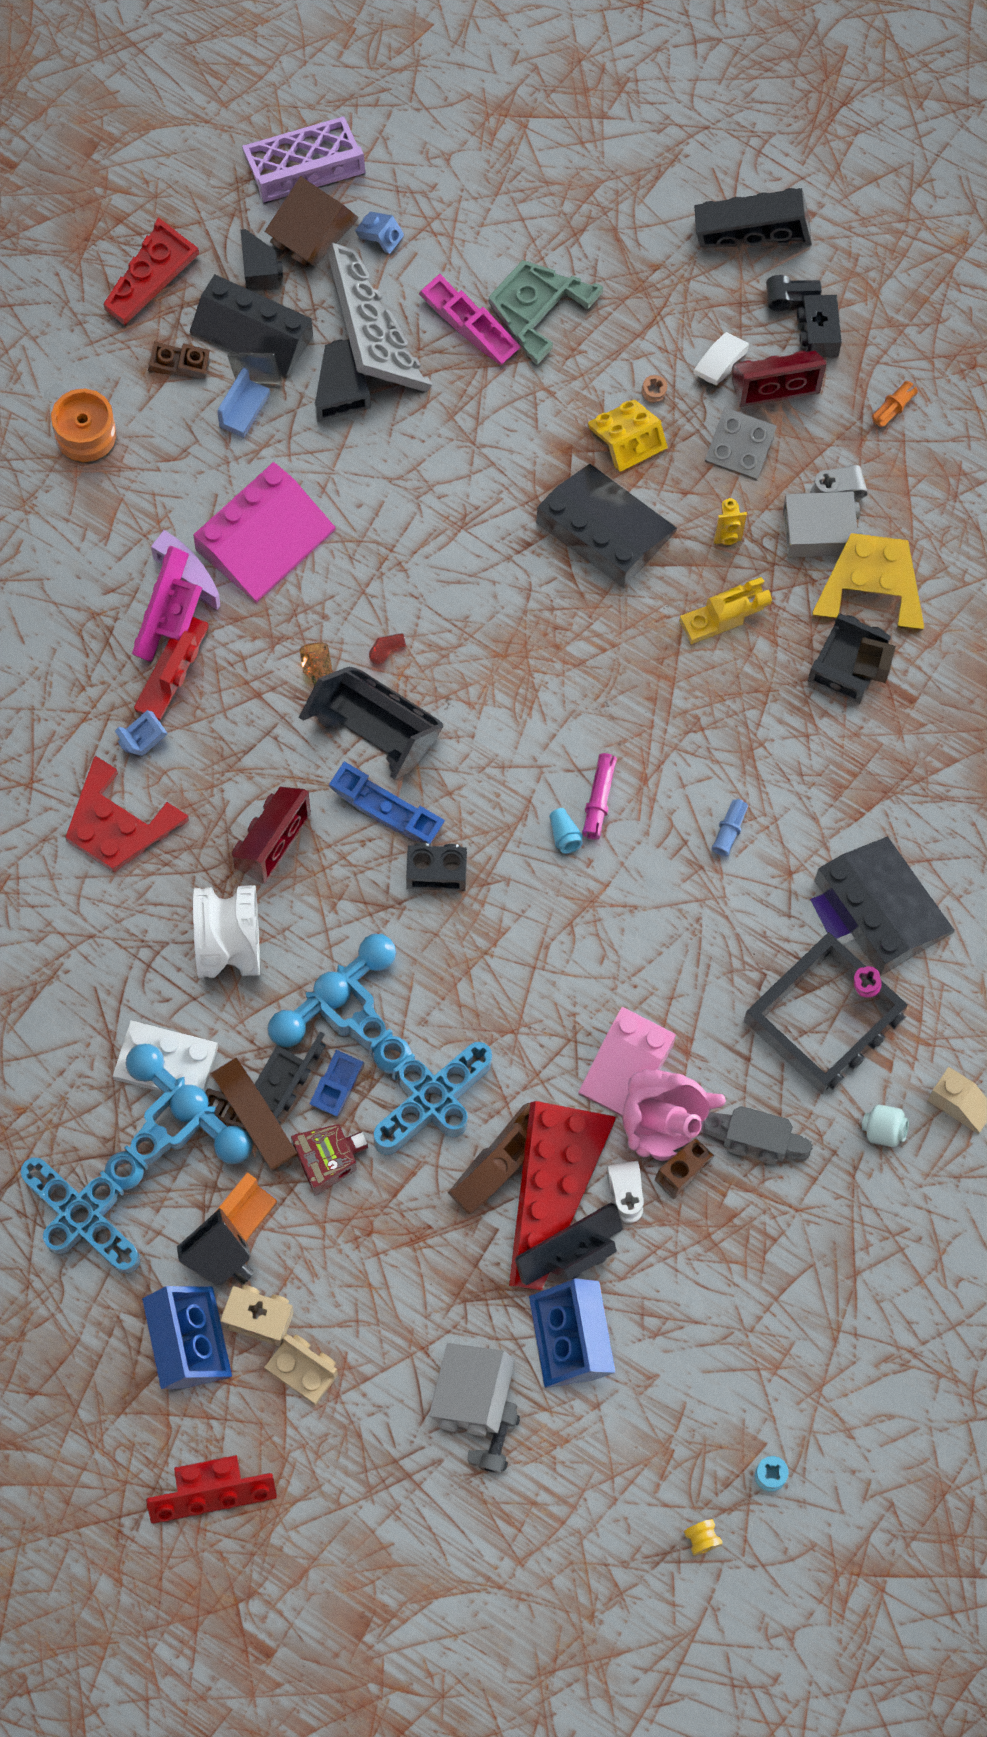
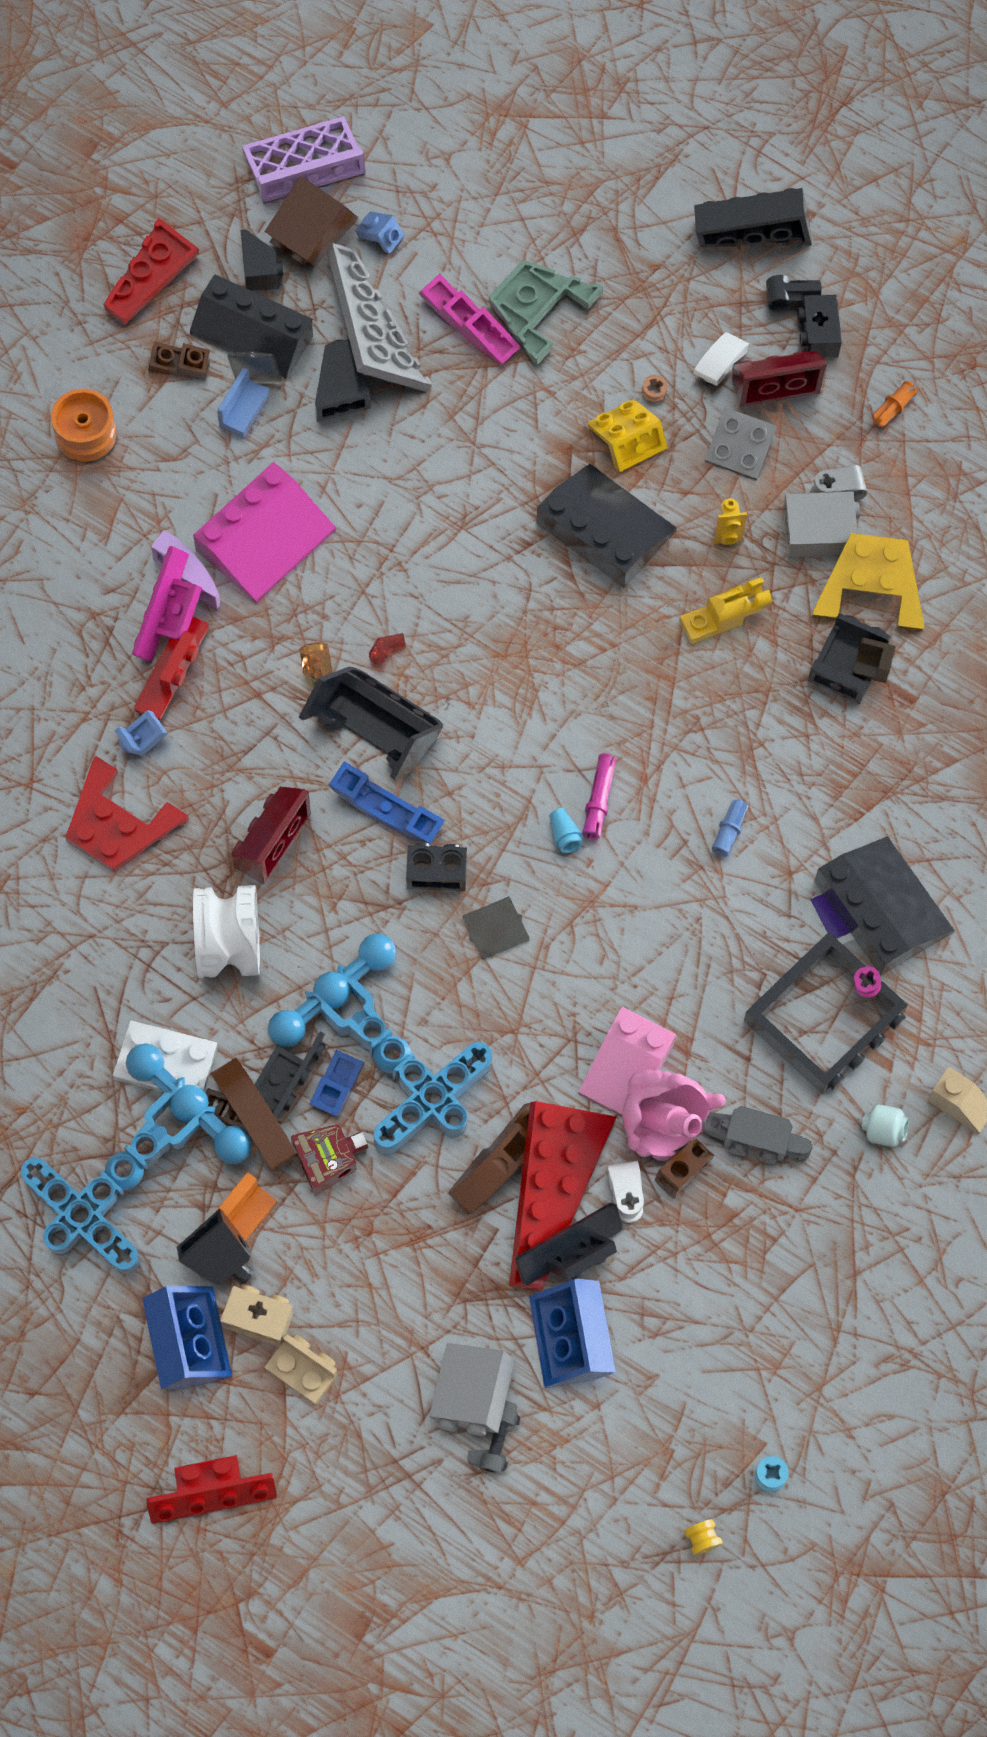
none -> clear smoke piece [462,896,530,960]

